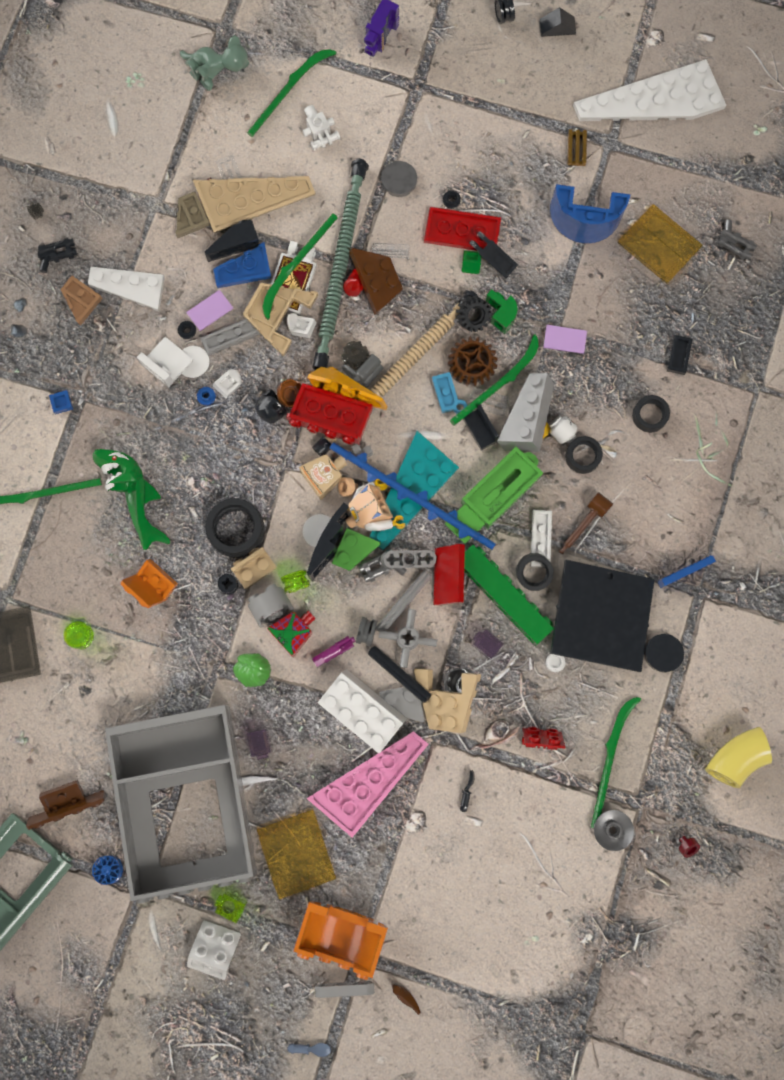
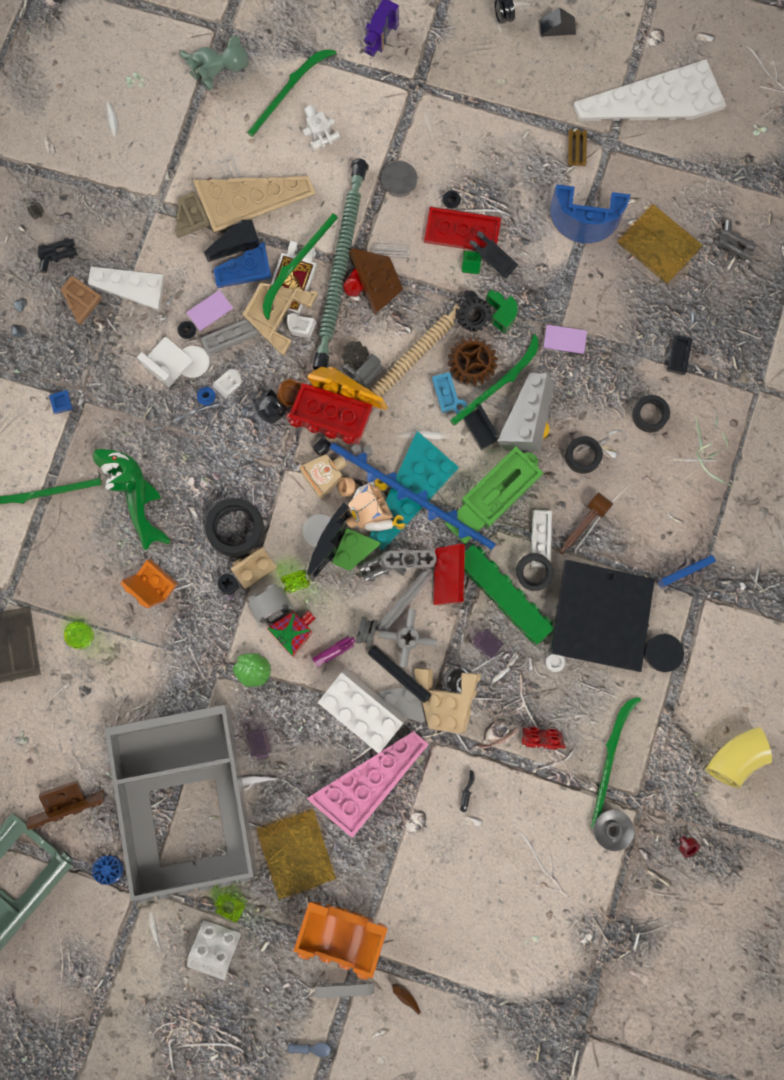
white head [549,416,577,444] -> none

